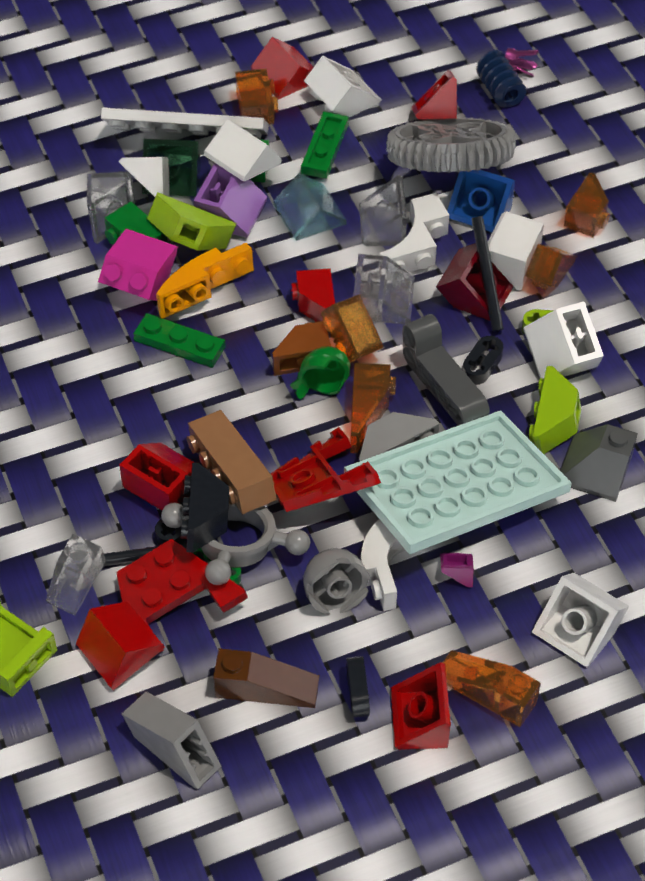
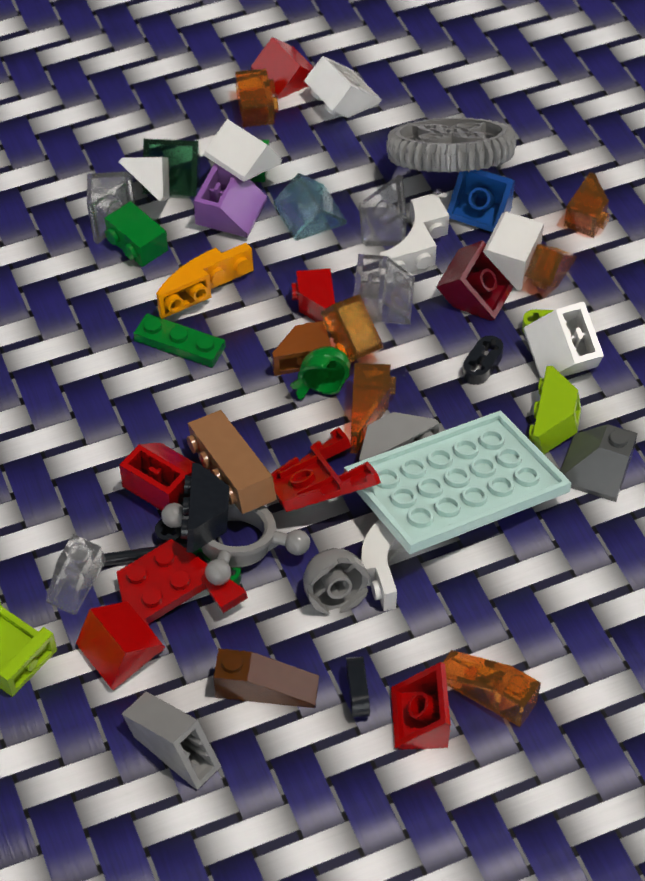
dark pink slope [98,229,179,301] -> none
white plate [101,108,269,139] -> none
lime slope [147,192,236,251] -> none
green plate [301,112,349,179] -> none
dark grey beam [402,314,490,426] -> none
red slope [411,69,457,119] -> none
magenta slope [440,553,474,587] -> none
black bar [472,216,504,332] -> none
dark blue piece [476,50,527,108] -> none
flat silver piece [505,48,539,77] -> none
white slope [532,573,629,667] -> none

